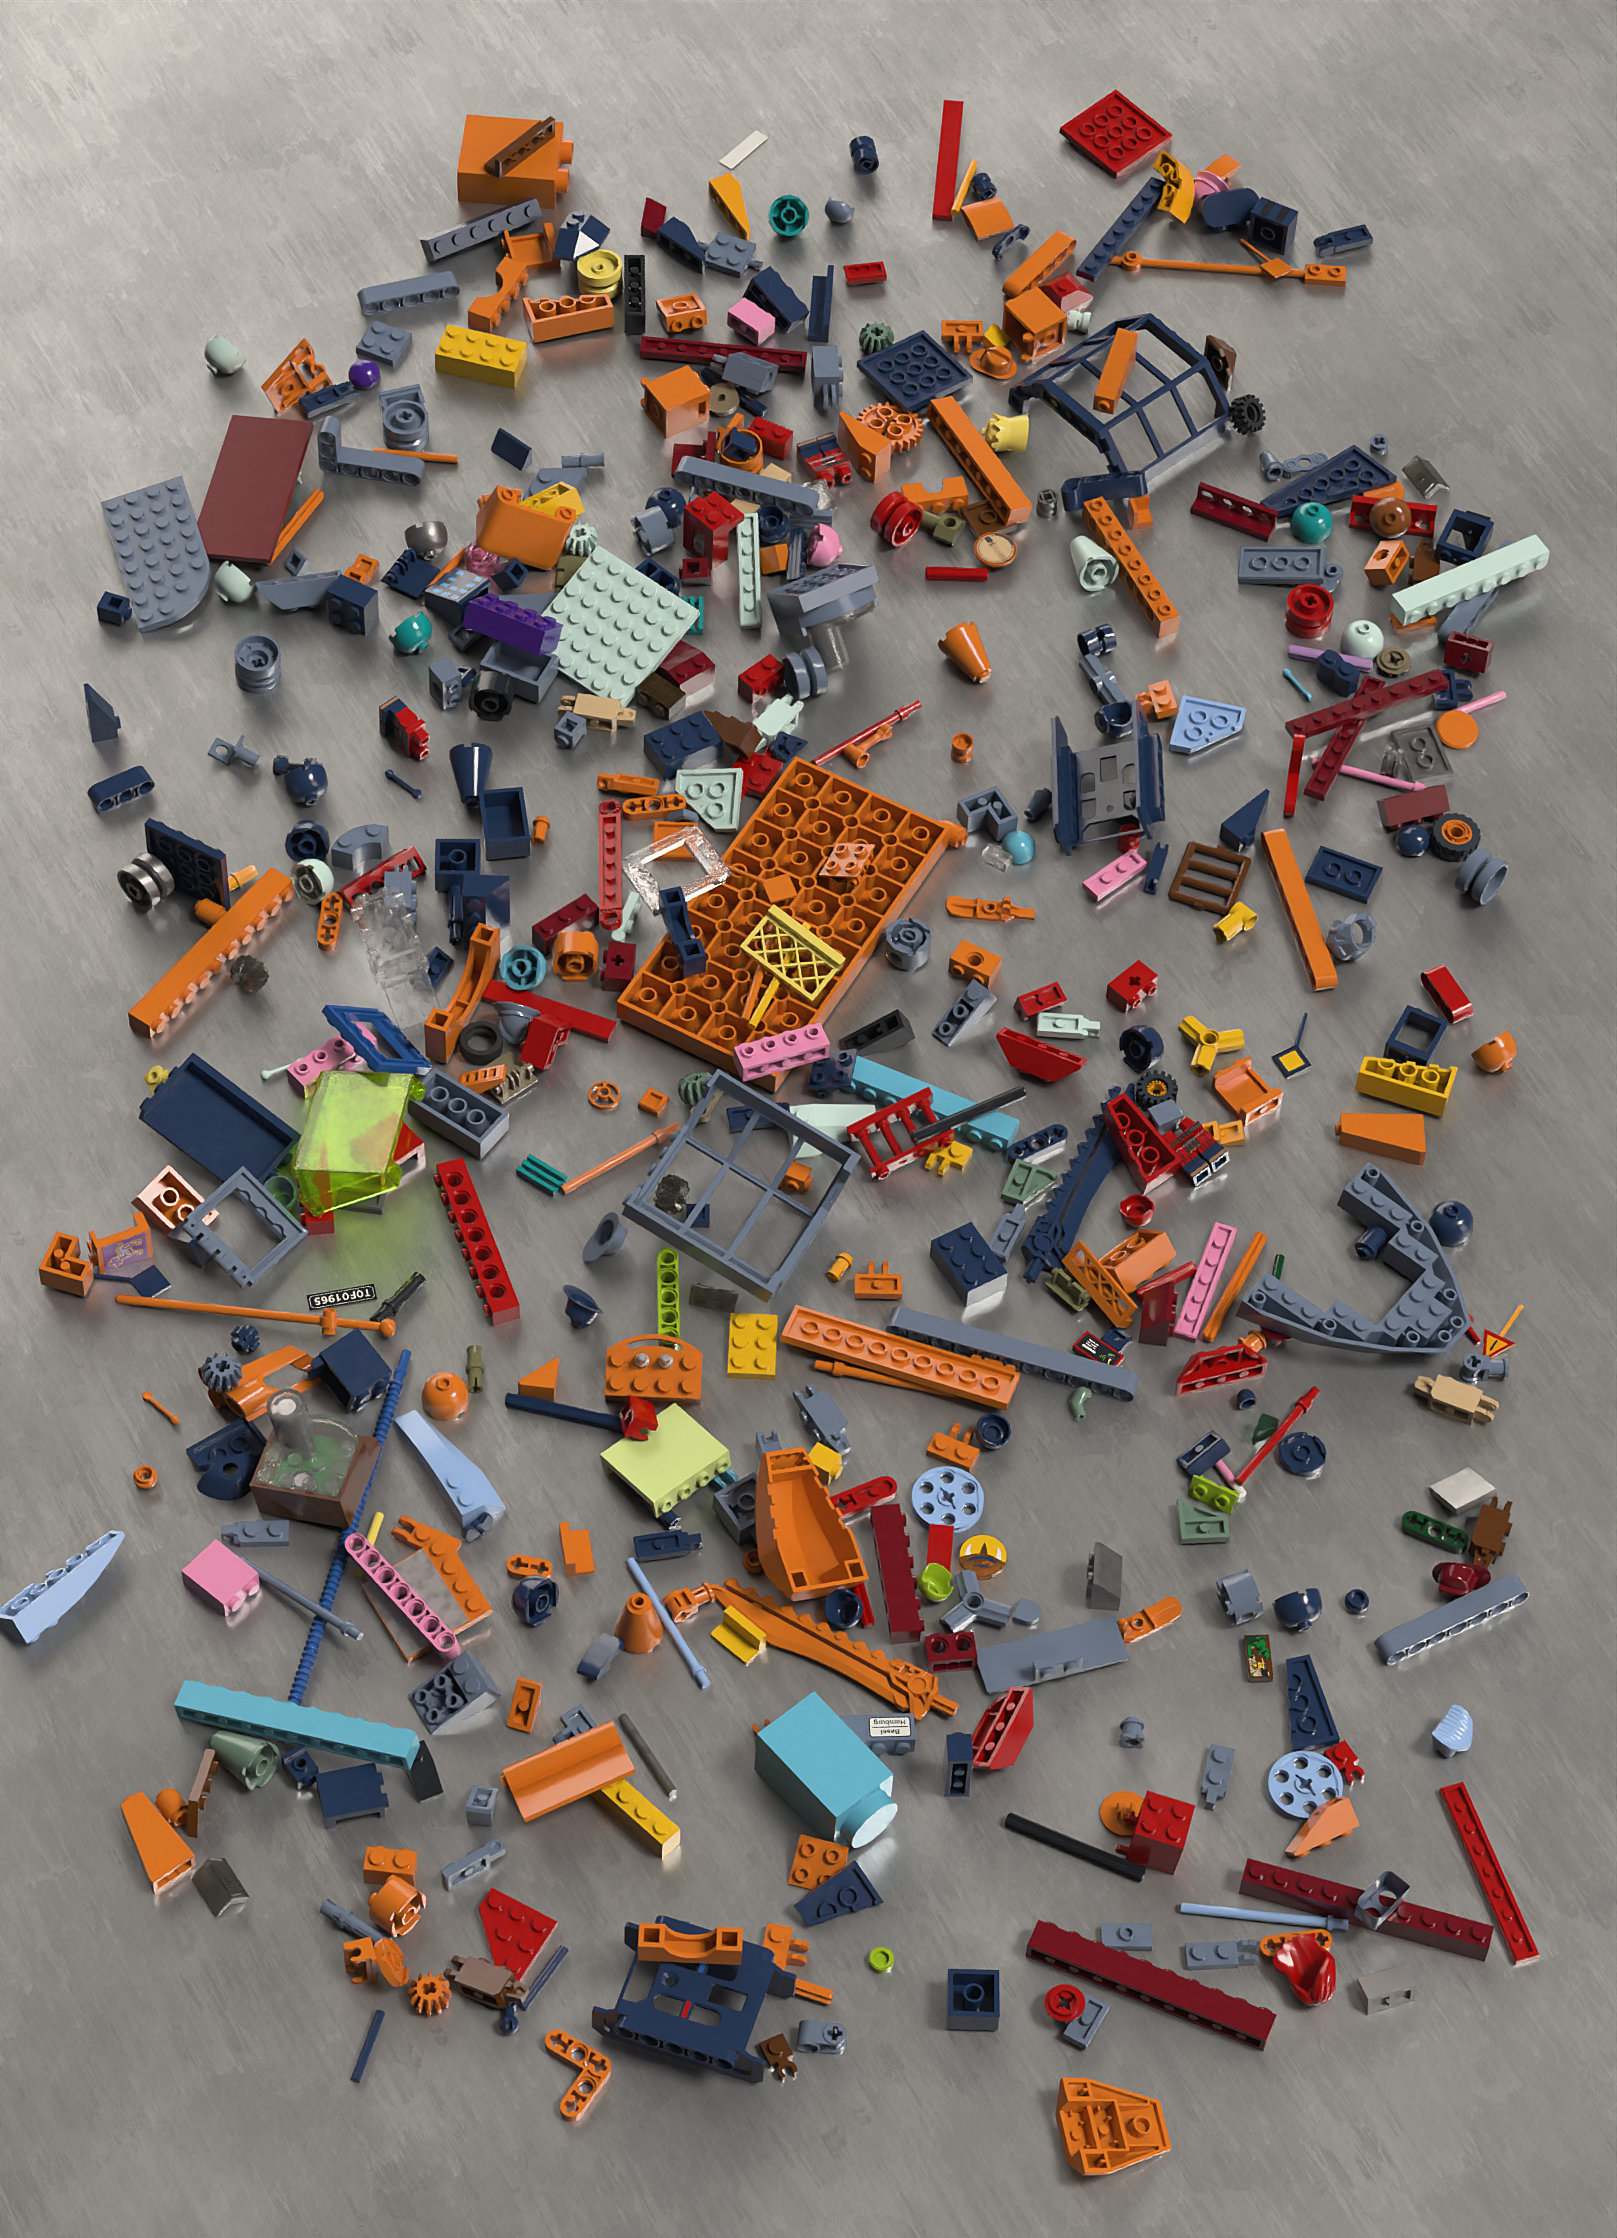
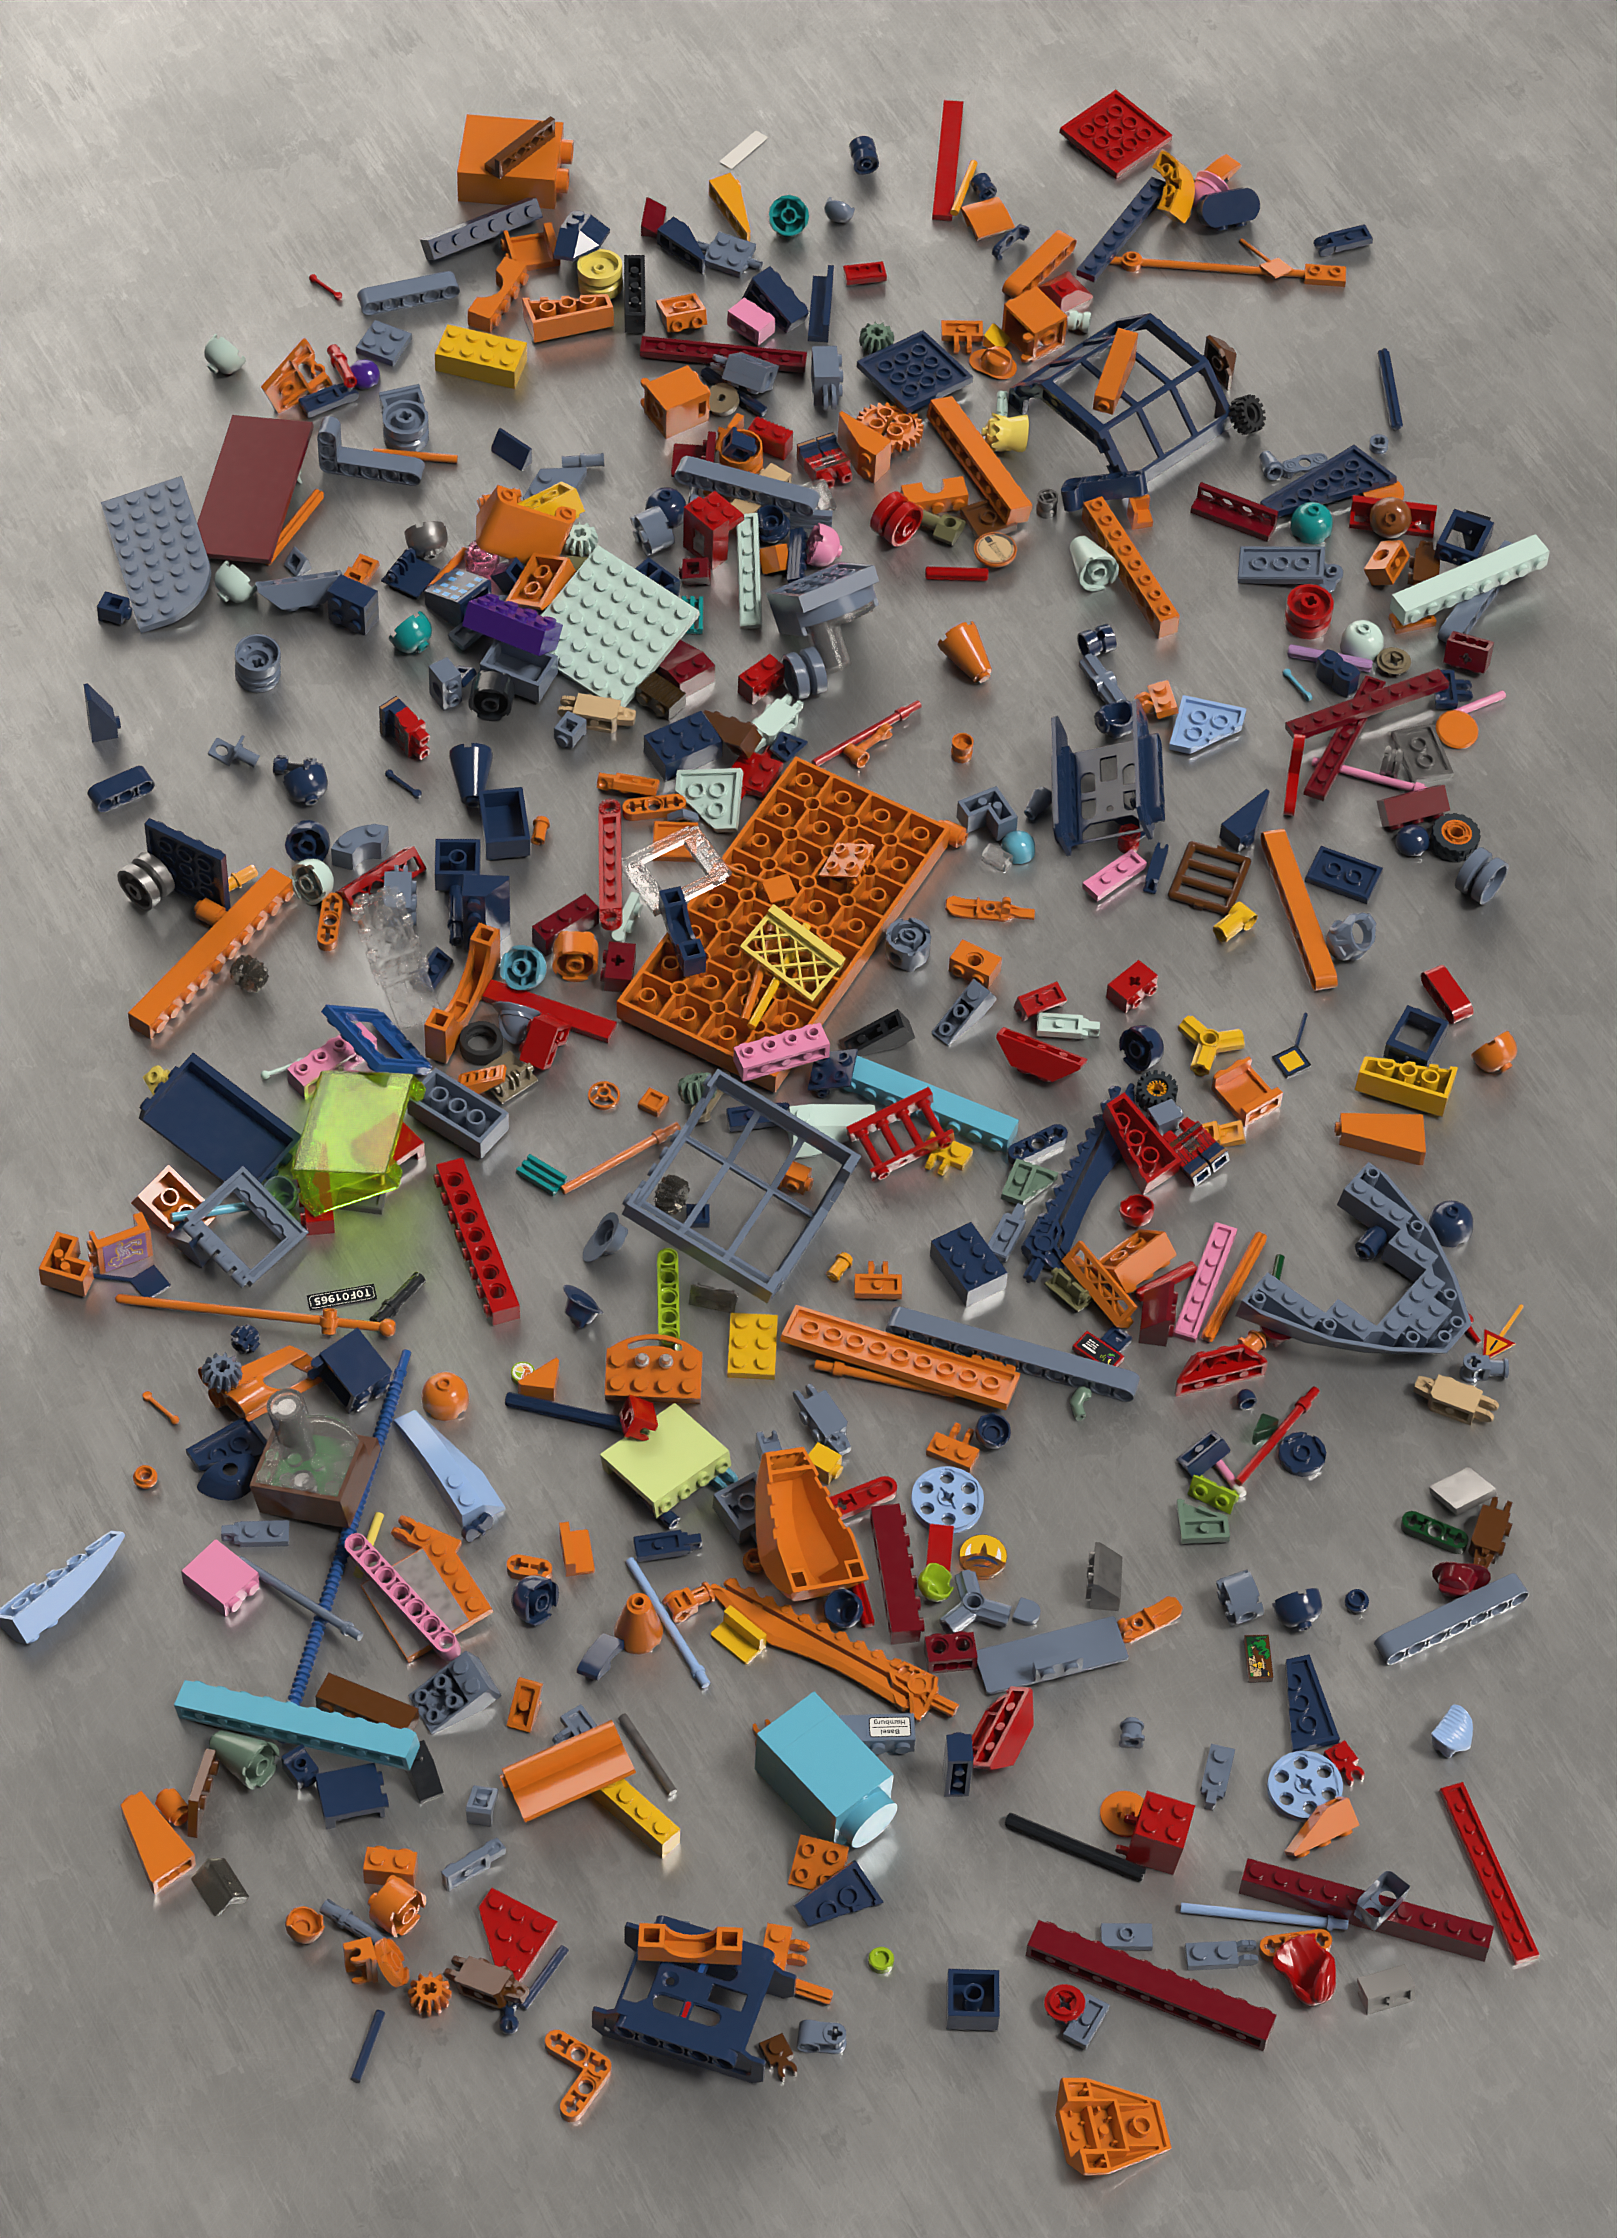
olive pin [465,1345,484,1393] -> none
black axle [909,1086,1027,1144] -> none
dark blue brick [1247,197,1298,255] -> none
clear smoke panel [1402,455,1450,500] -> none
none -> medium azure bar [170,1202,251,1222]
none -> orange hair [285,1906,325,1944]
none -> red hinge [309,274,342,301]
none -> reddish brown brick [315,1672,419,1731]
none -> red pin [327,344,357,388]
none -> orange slope [505,553,577,610]
none -> tile [511,1362,535,1385]
none -> light aqua axle [996,391,1008,417]
none -> dark blue axle [1377,348,1403,431]

